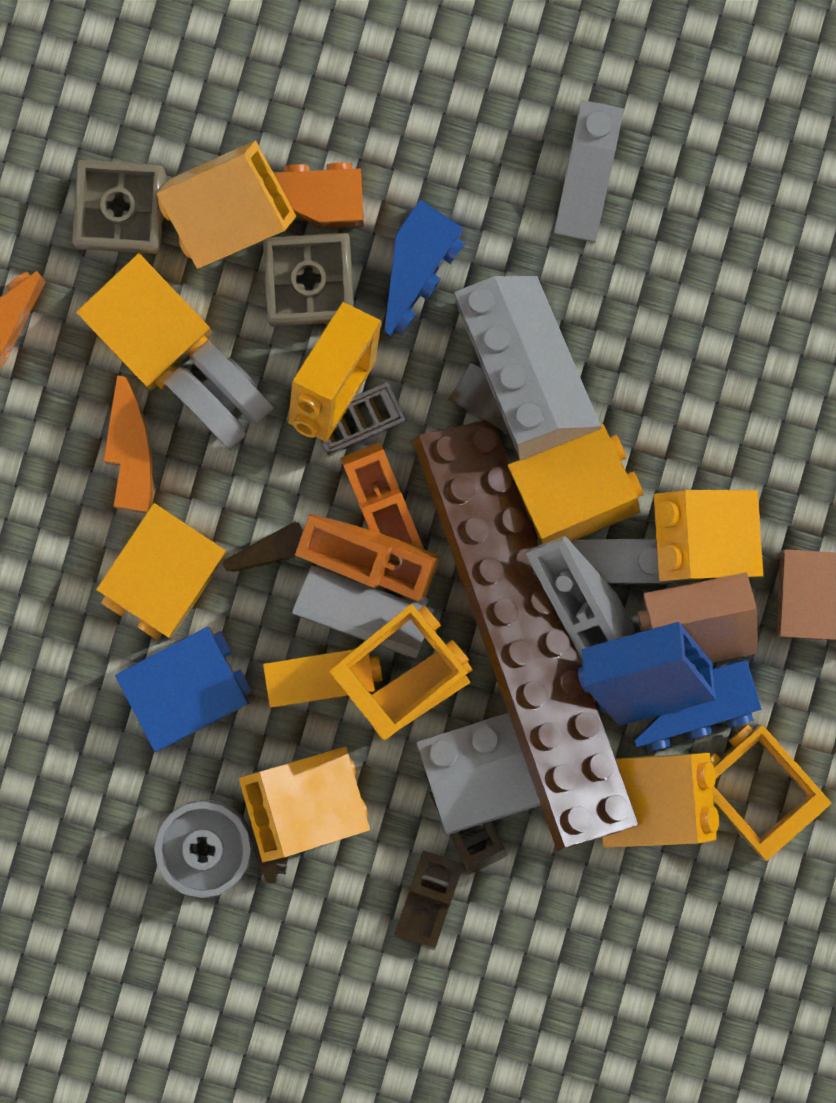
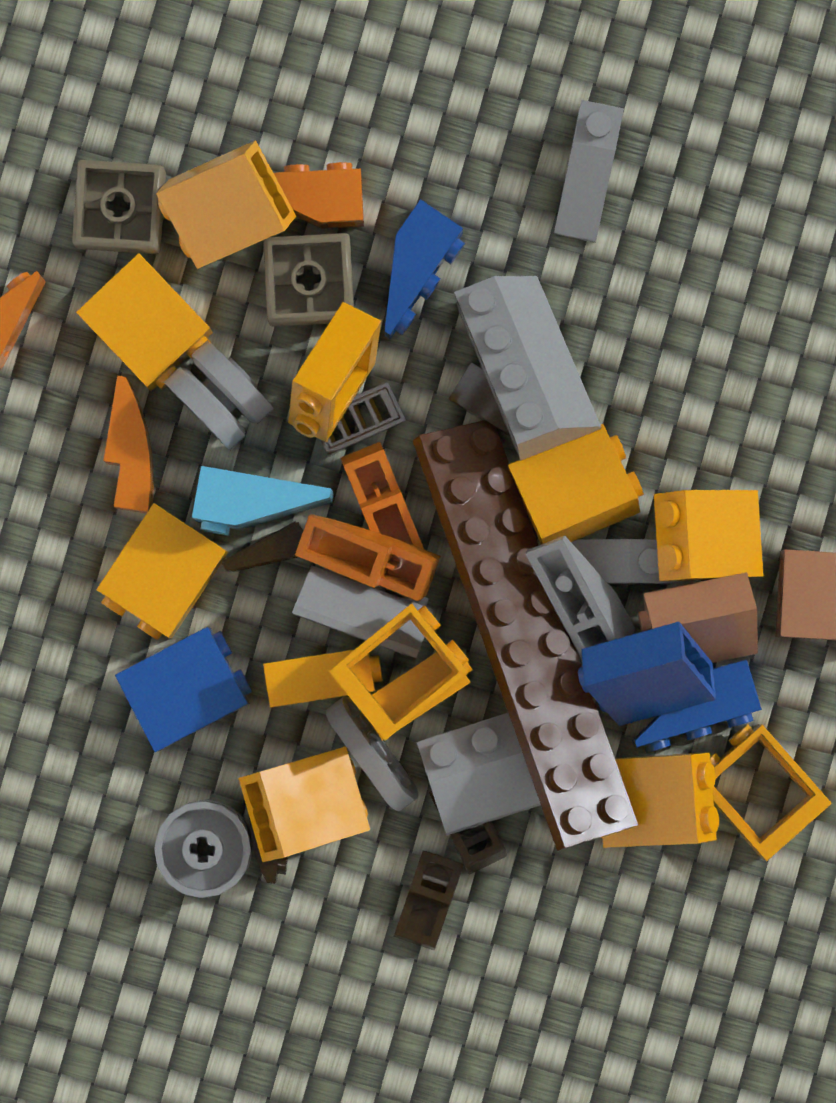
none -> medium azure slope [192,466,334,536]
none -> light grey beam [326,696,418,811]

